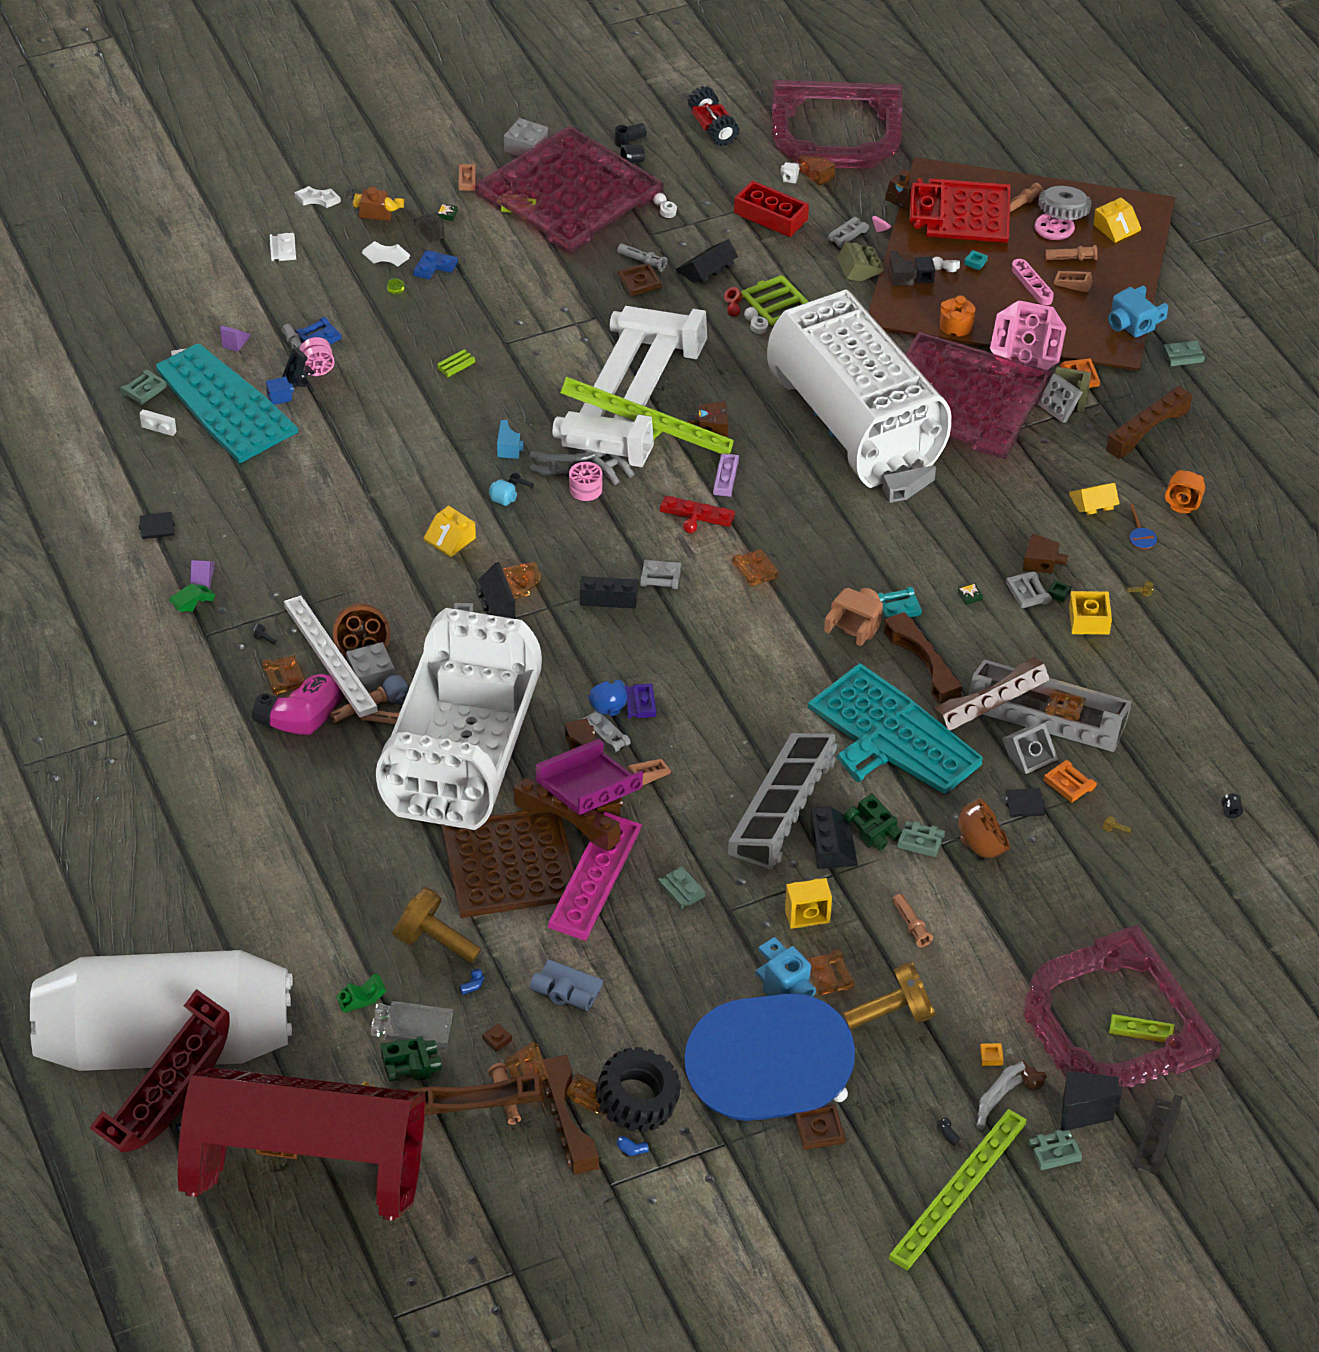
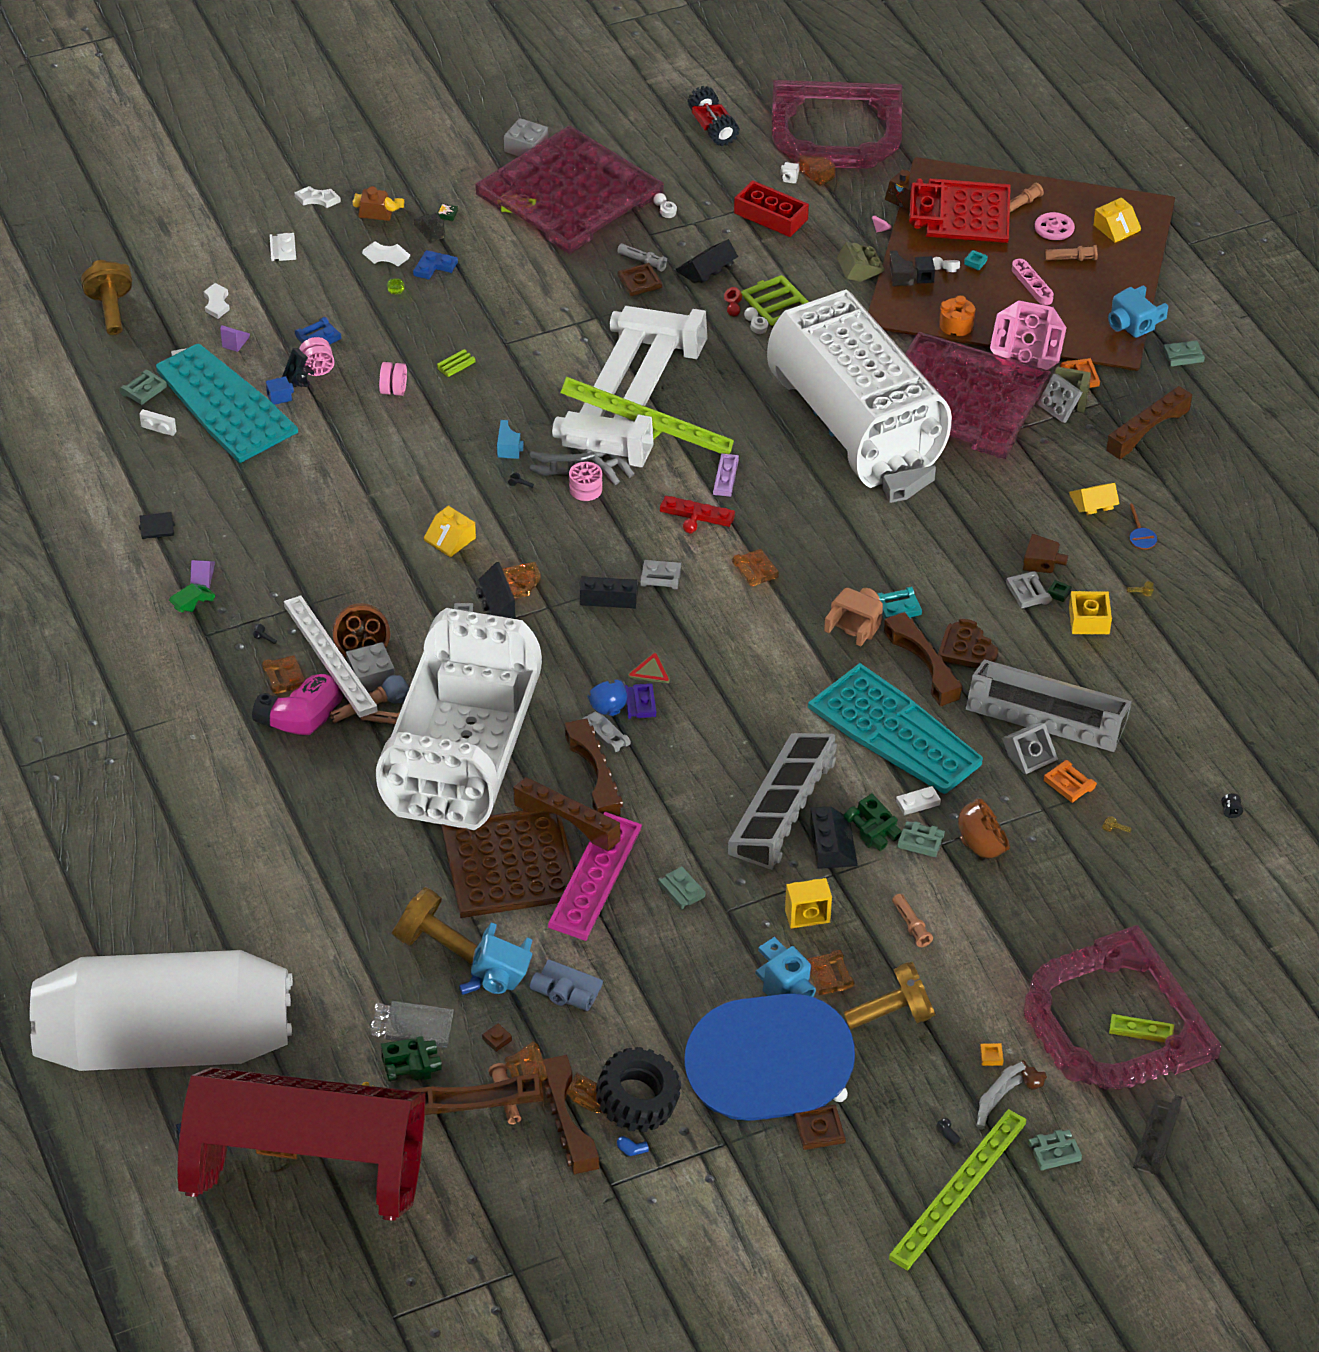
dark red slope [89,989,230,1152] -> none
light grey pin [282,324,302,348] -> none
green slope [336,974,387,1013] -> none
nougat plate [459,164,476,191] -> none
medium azure head [489,480,517,506] -> none
magenta panel [535,739,643,815] -> none
black piece [614,123,647,147] -> none
black piece [620,144,645,166] -> none
nougat slope [627,759,671,786] -> none
reddish brown torso [688,401,728,437] -> none
light grey plate [827,217,869,249] -> none
teal plate [836,734,888,782] -> none
arch [934,657,1050,730] -> none
dark green tile [958,583,983,605] -> none
black piece [1006,788,1045,817] -> none
light grey gear [1038,186,1092,220] -> none
clear orange plate [1045,690,1086,720] -> none
nougat slope [1054,271,1093,292] -> none
black slope [1060,1071,1122,1131] -> none
orange brick [1165,470,1205,513] -> none
none -> pearl gold piece [81,260,132,335]
none -> white tile [204,283,230,319]
none -> bright pink wheel [379,362,407,396]
none -> dark azure piece [471,922,533,994]
none -> piece [628,653,670,683]
none -> white plate [896,786,941,816]
none -> reddish brown plate [938,619,998,668]

